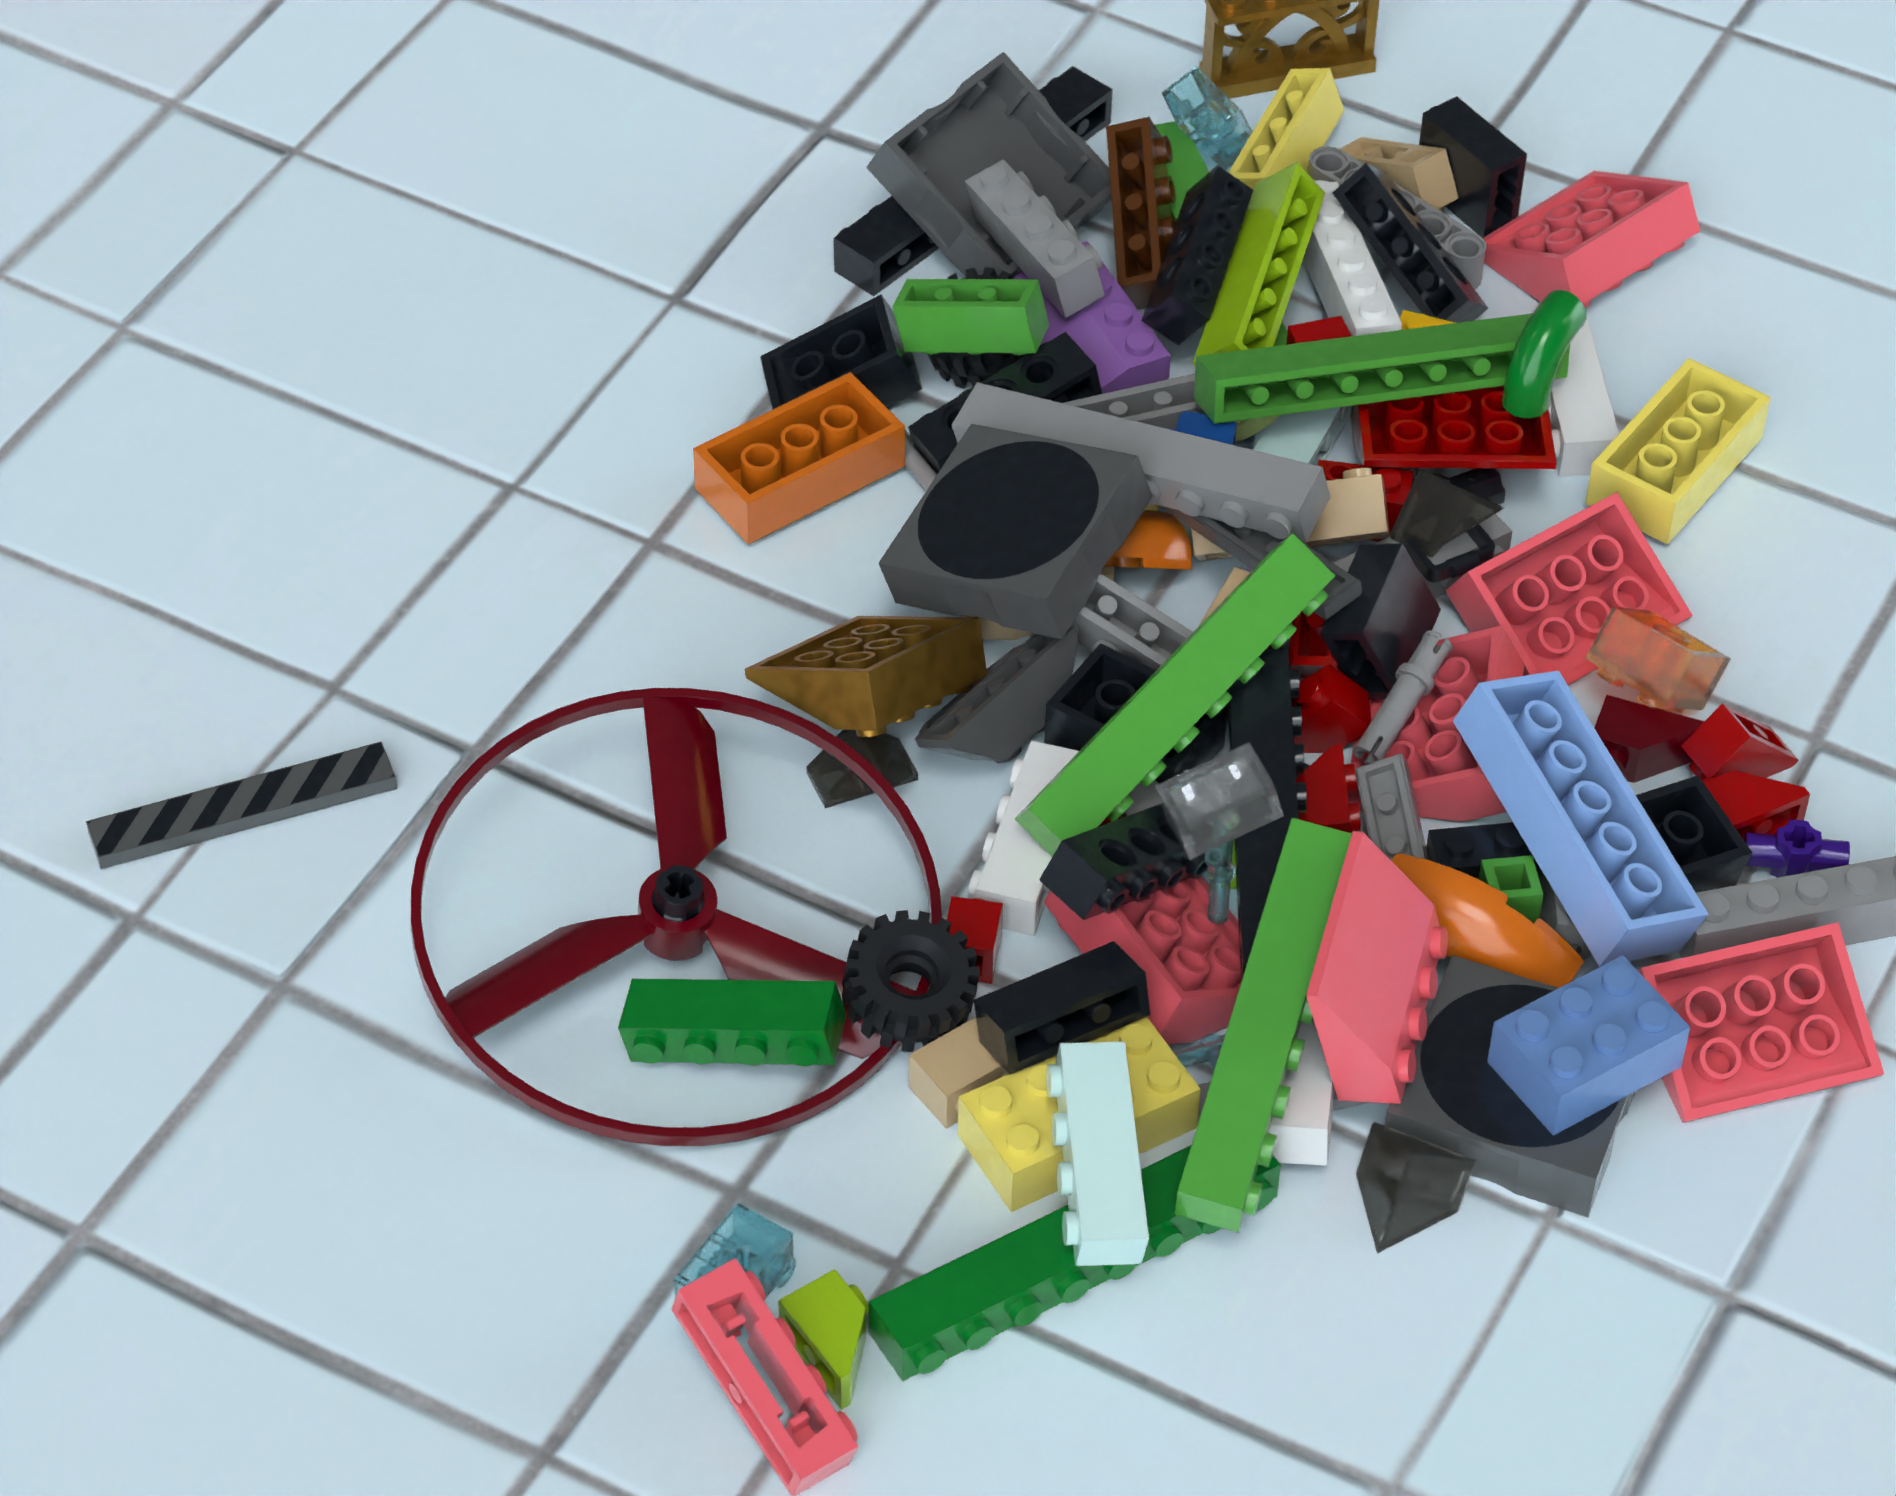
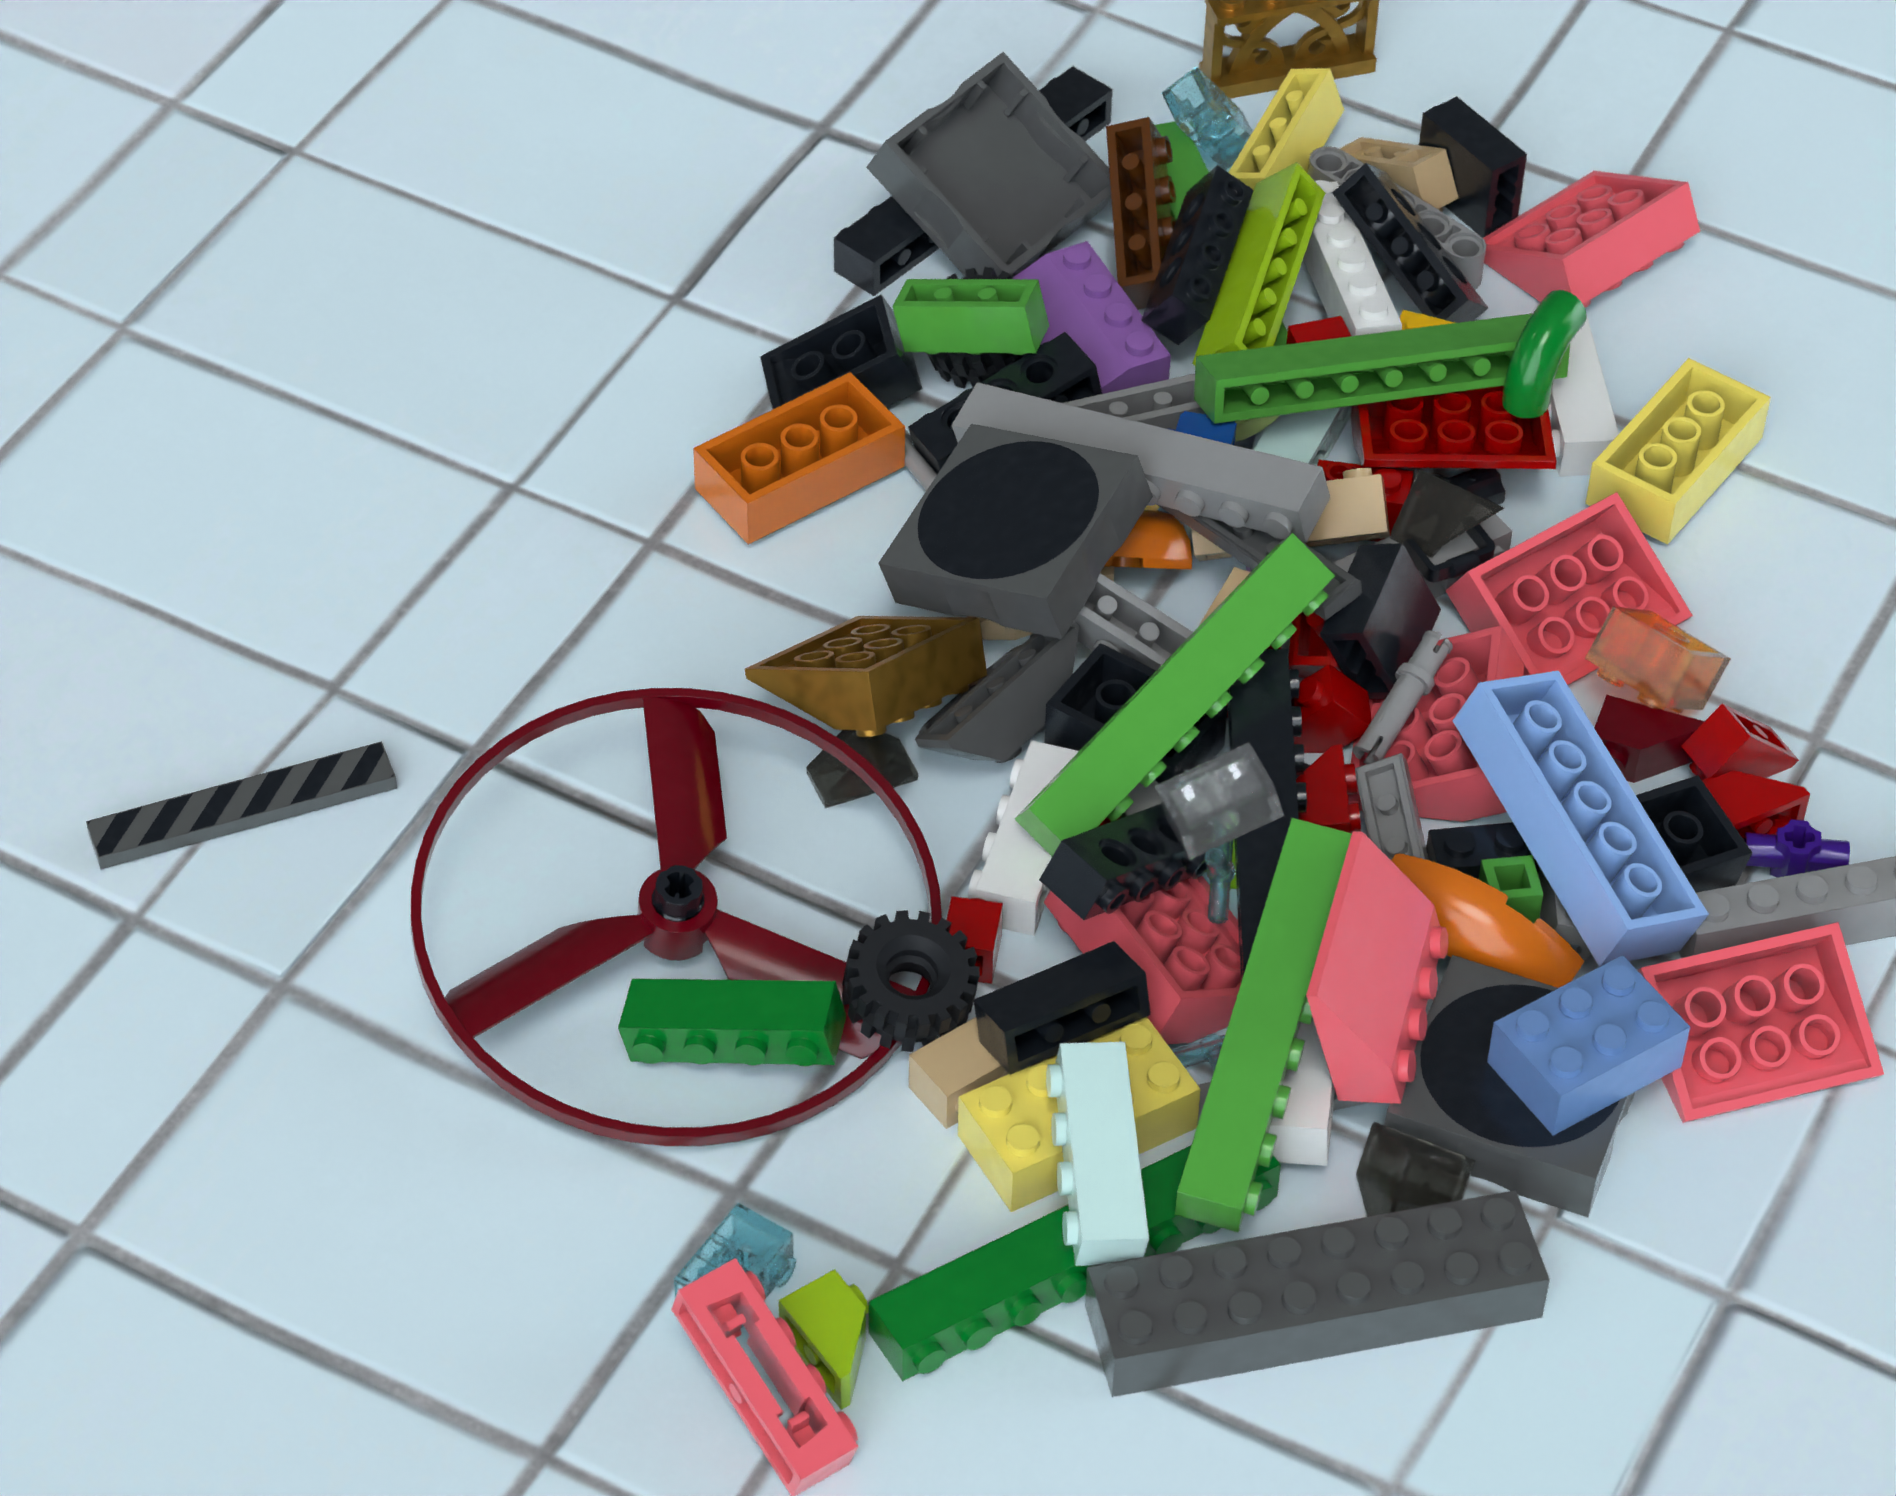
light grey brick [965,159,1105,318] -> none
none -> dark grey brick [1085,1190,1550,1397]

